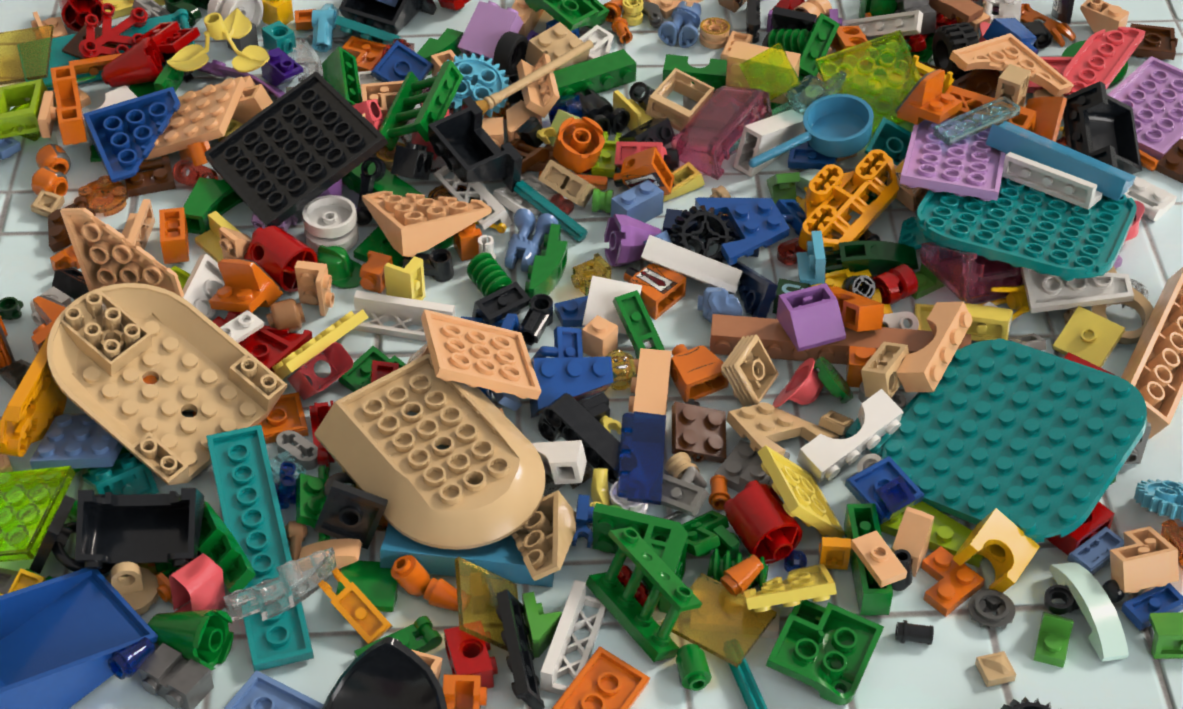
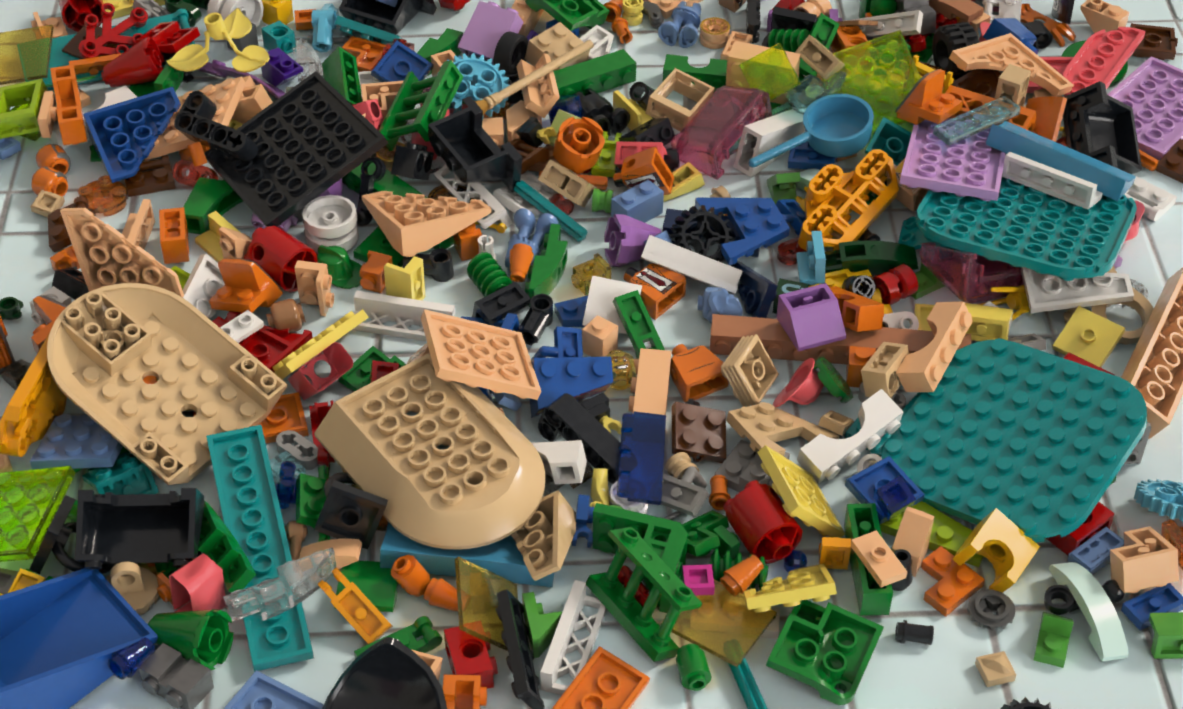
none -> black beam [174,91,258,161]
none -> orange cone [509,243,534,283]
none -> dark pink plate [682,564,715,596]
none -> tan slope [795,35,845,80]
none -> medium nougat piece [836,20,878,27]

